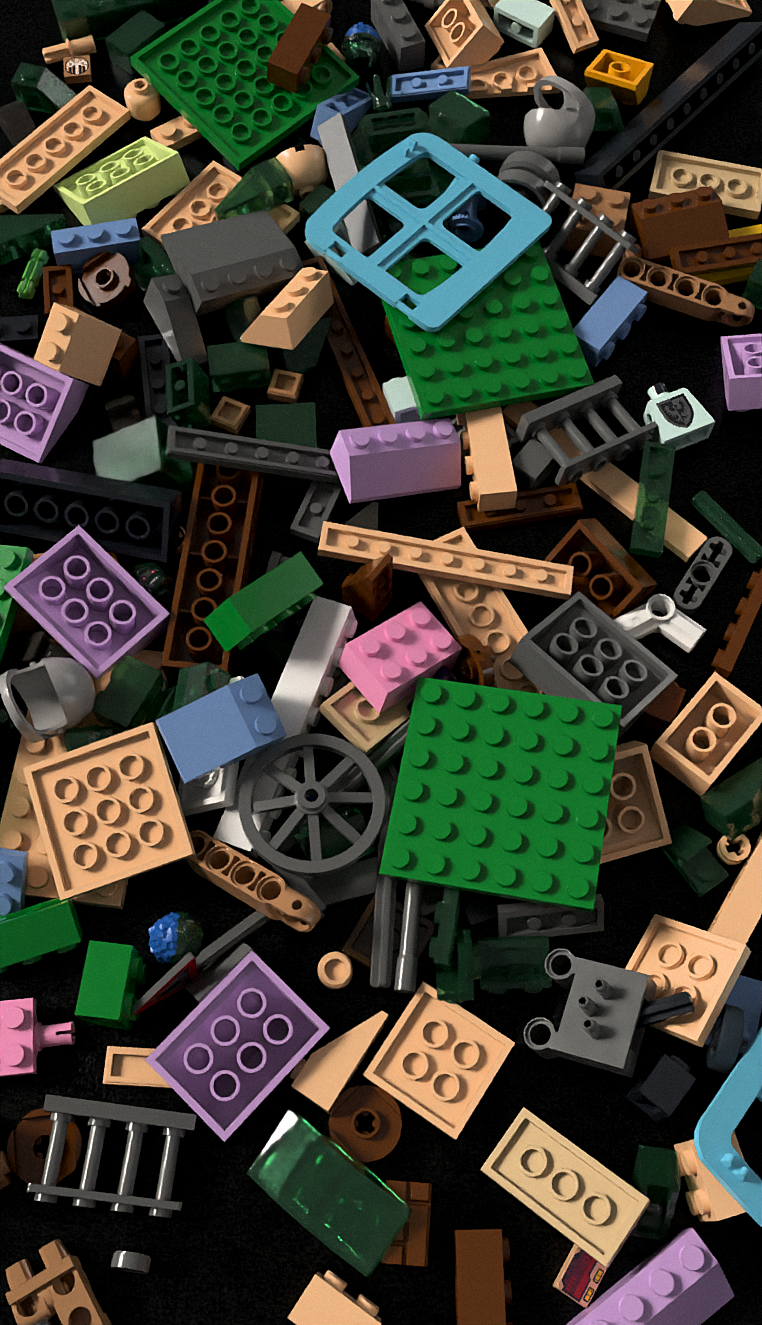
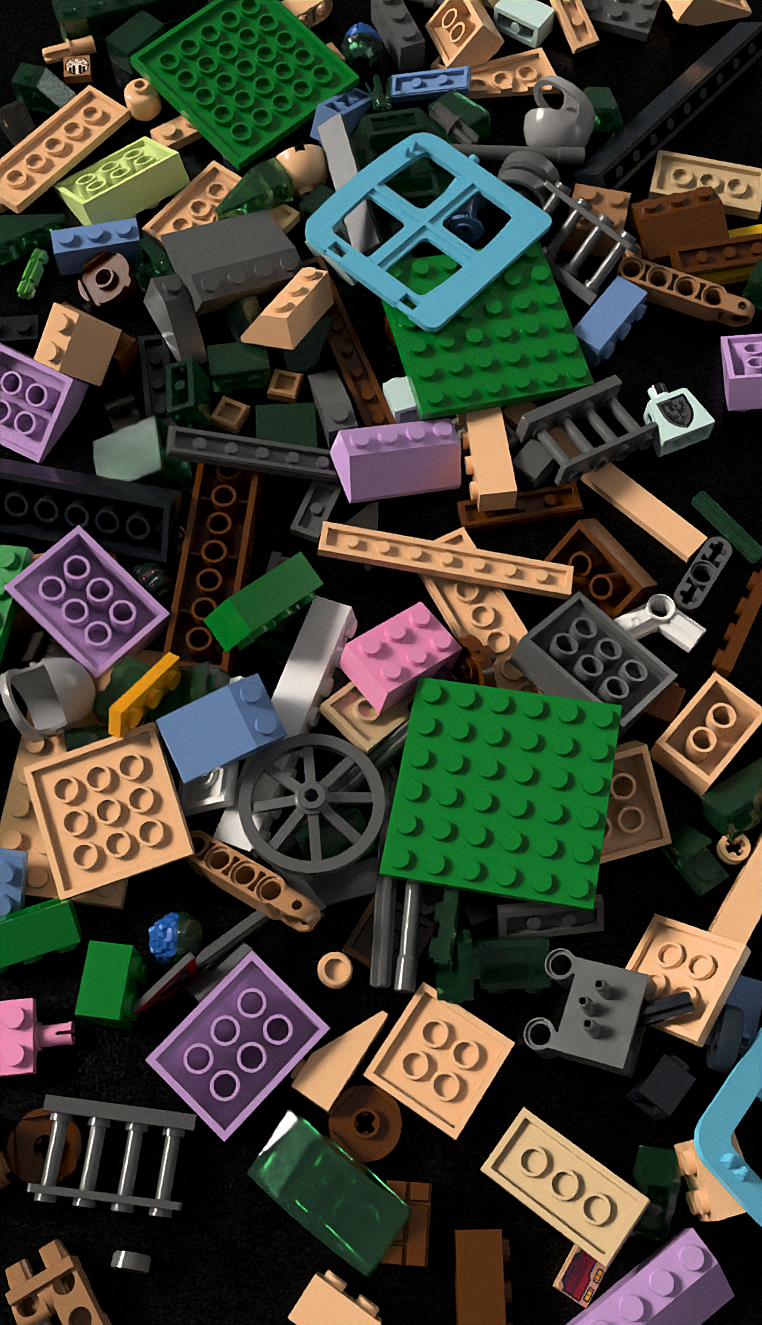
reddish brown plate [42,264,75,320] -> none
light nougat tile [102,1046,173,1089] -> none
reddish brown brick [267,3,333,94] -> none
reddish brown slope [341,554,393,623] -> none
light orange slope [584,49,654,105] -> none
clear green plate [629,441,675,558] -> none
none -> light orange plate [108,652,181,739]
none -> dark grey slope [307,369,358,450]
none -> dark grey axle [429,101,479,145]

